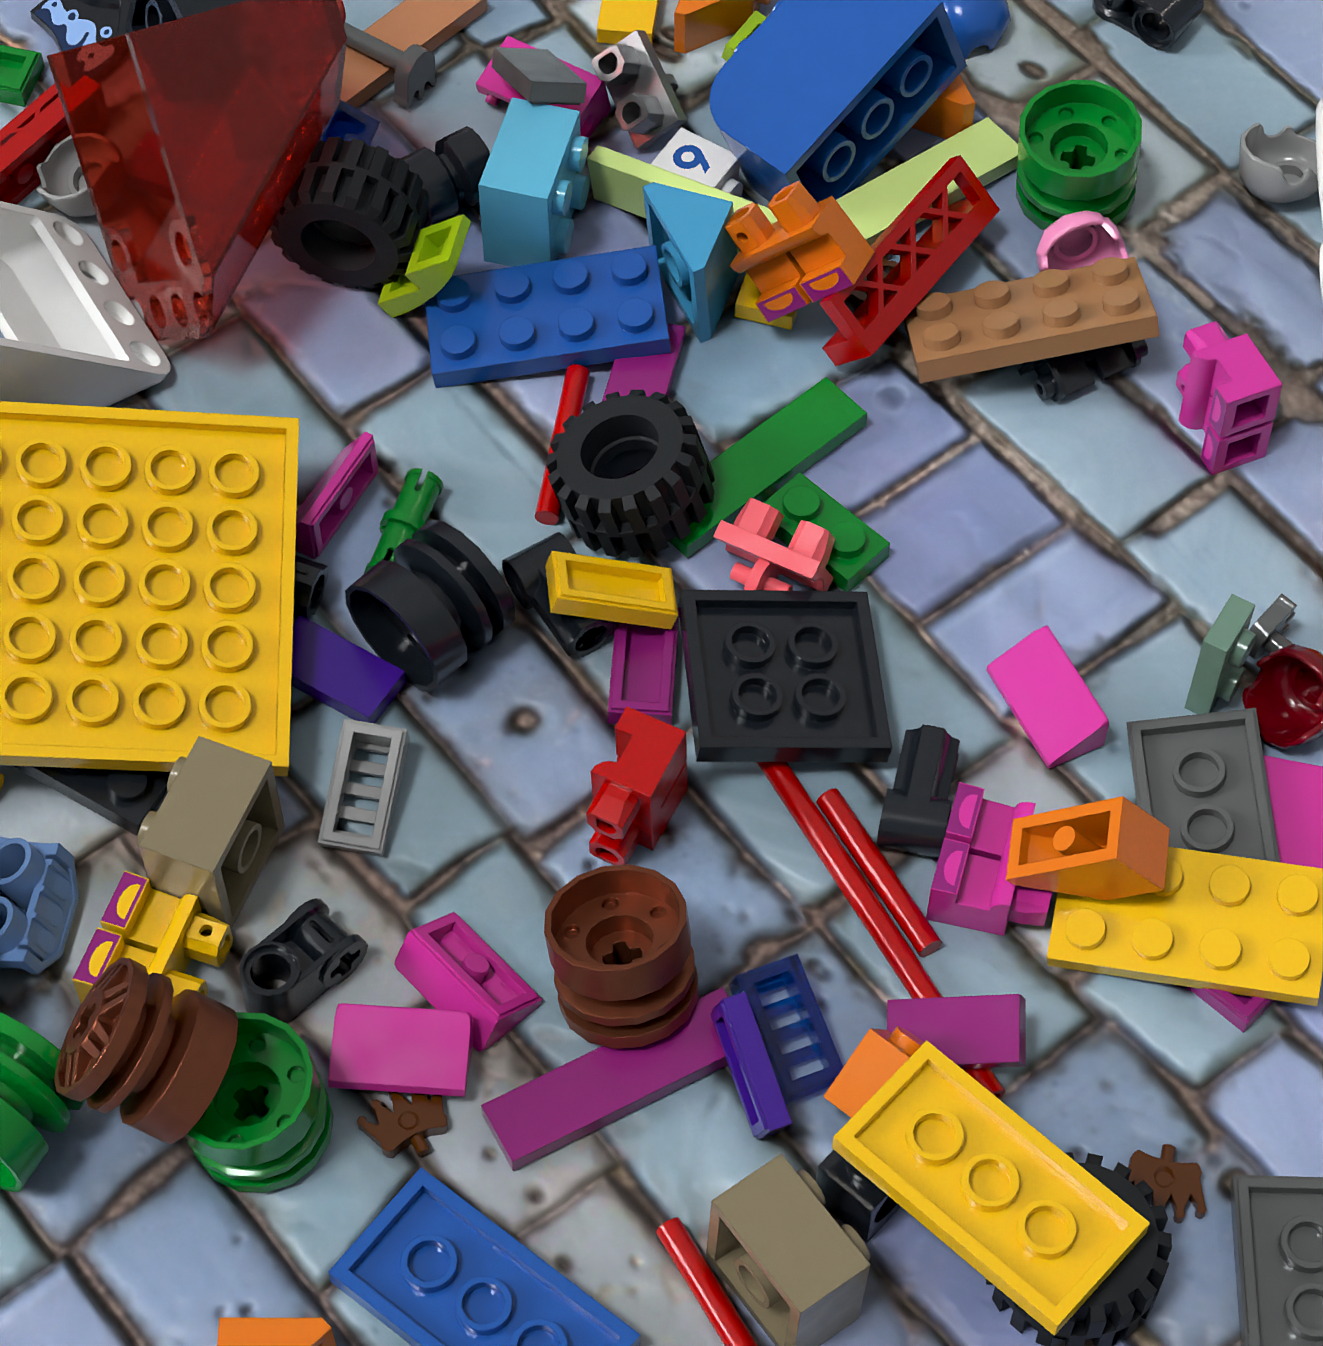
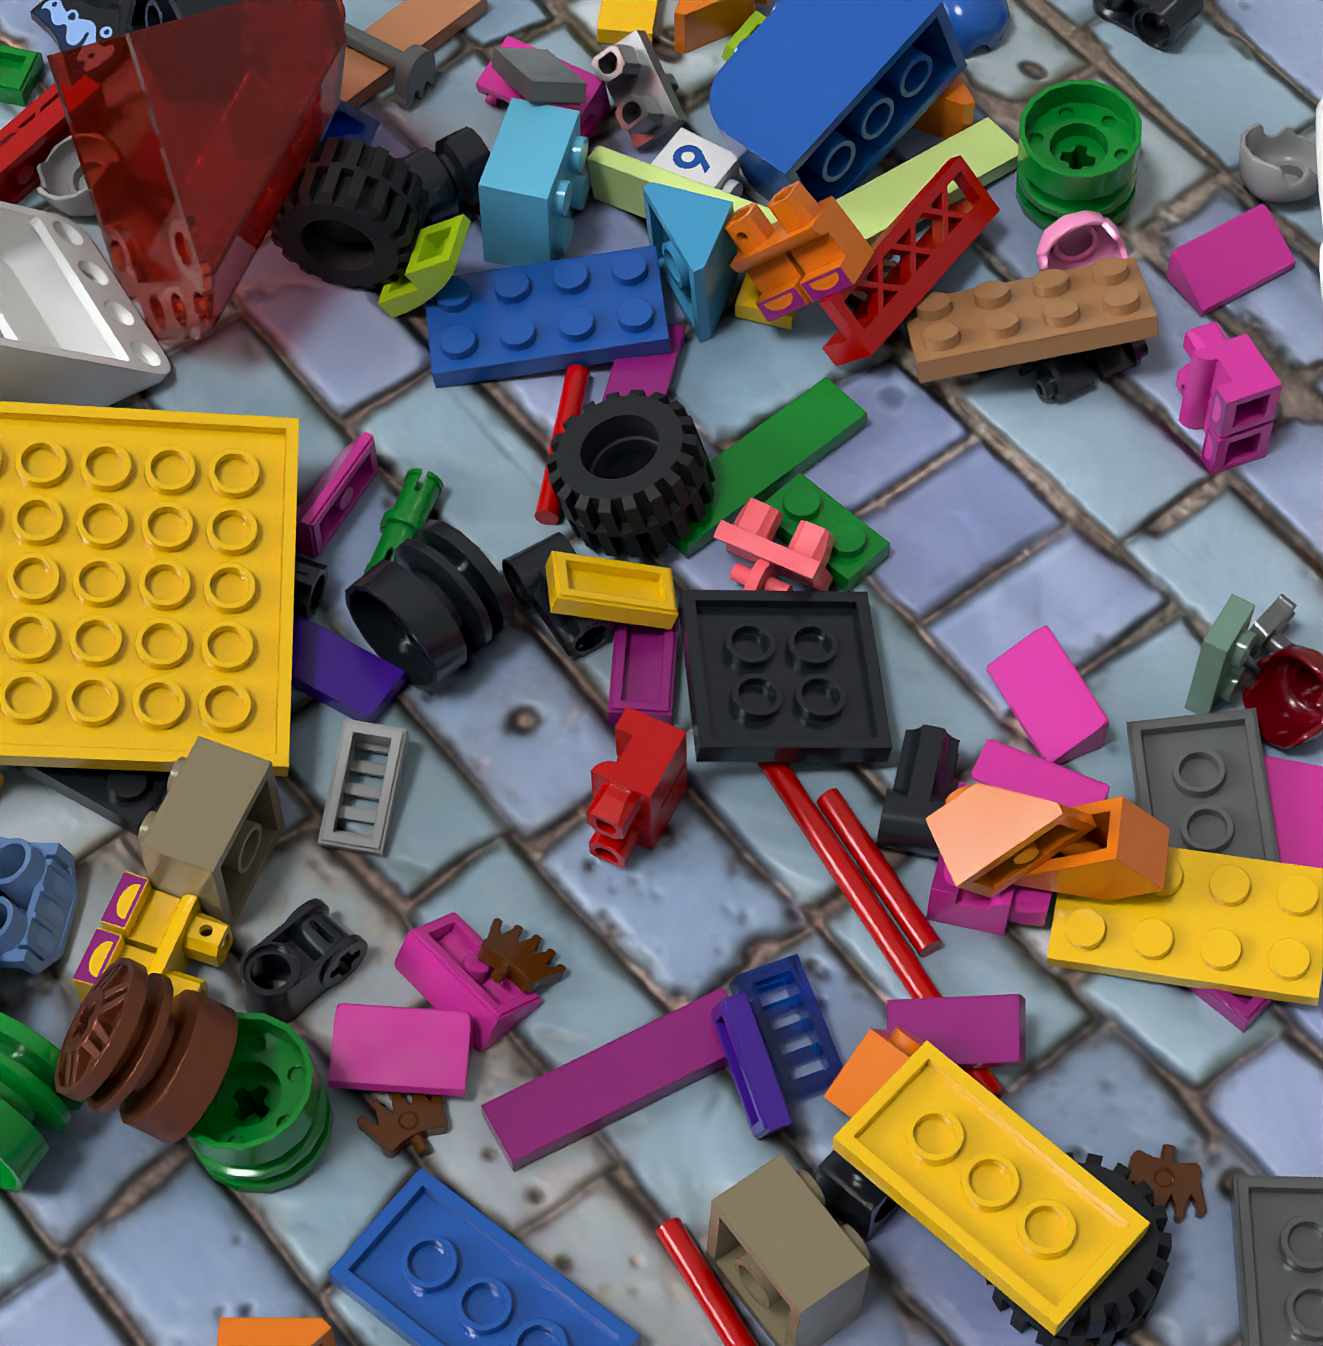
copper wheel [544,864,698,1049] -> none
none -> reddish brown piece [477,918,566,993]
none -> slope [925,783,1097,898]
none -> dark pink slope [971,739,1110,807]
none -> dark pink slope [1166,204,1295,317]

